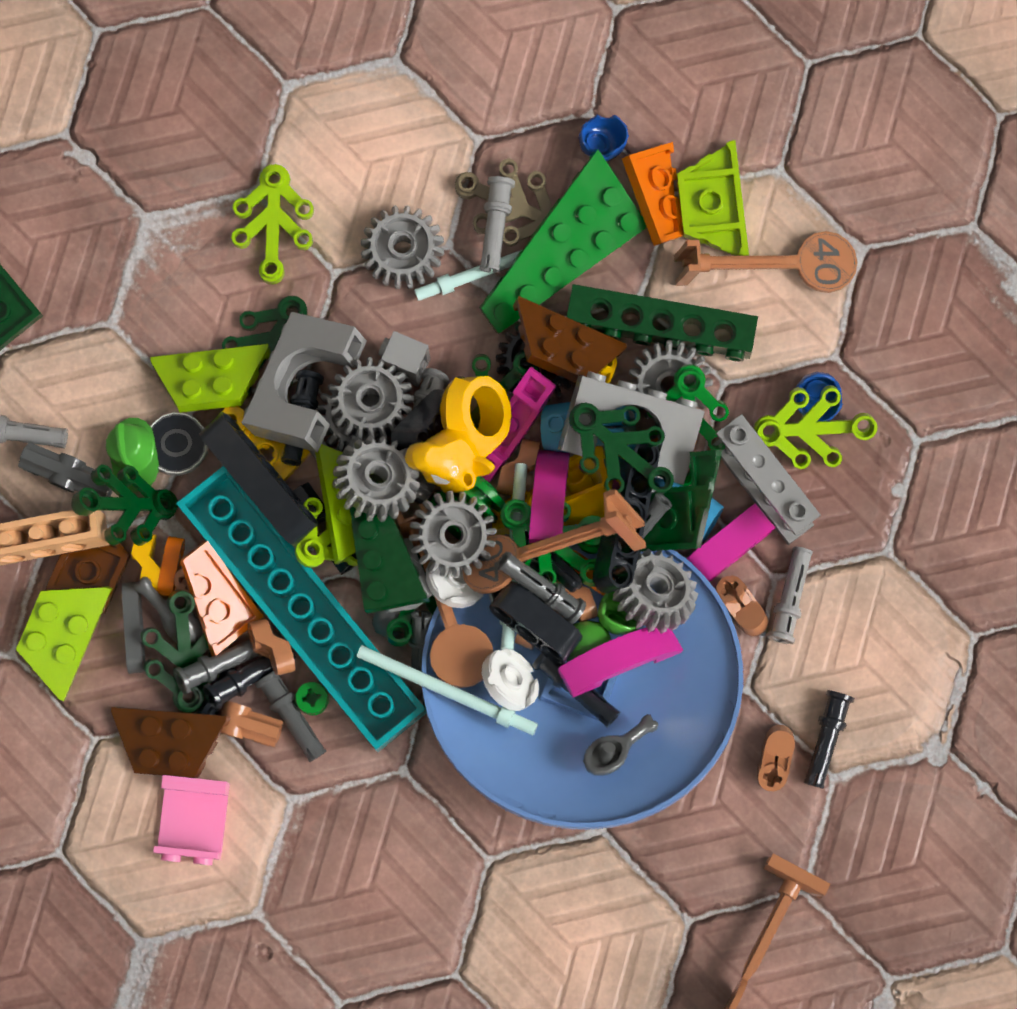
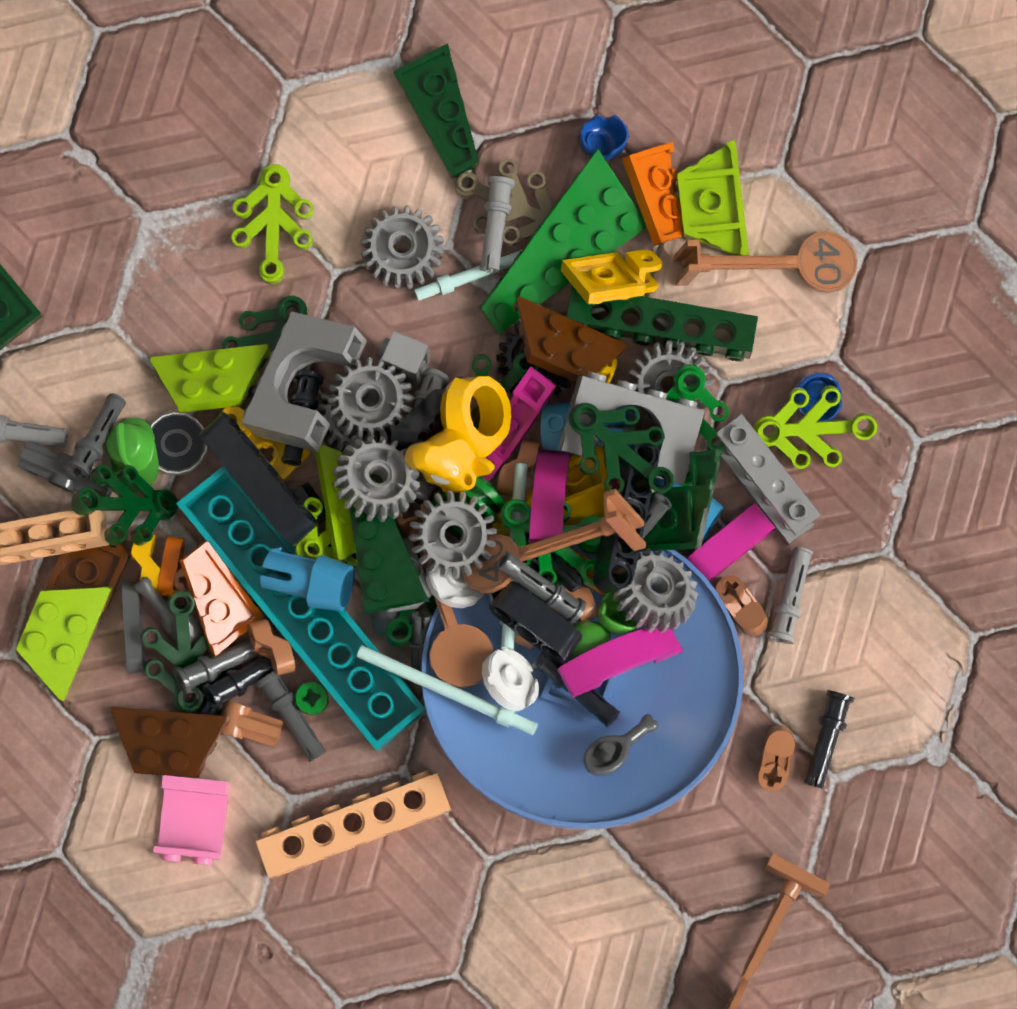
none -> dark grey pin [63,393,126,481]
none -> light nougat brick [256,770,451,879]
none -> dark azure piece [260,547,355,611]
none -> dark green wing [394,43,479,179]
none -> yellow plate [561,250,662,304]

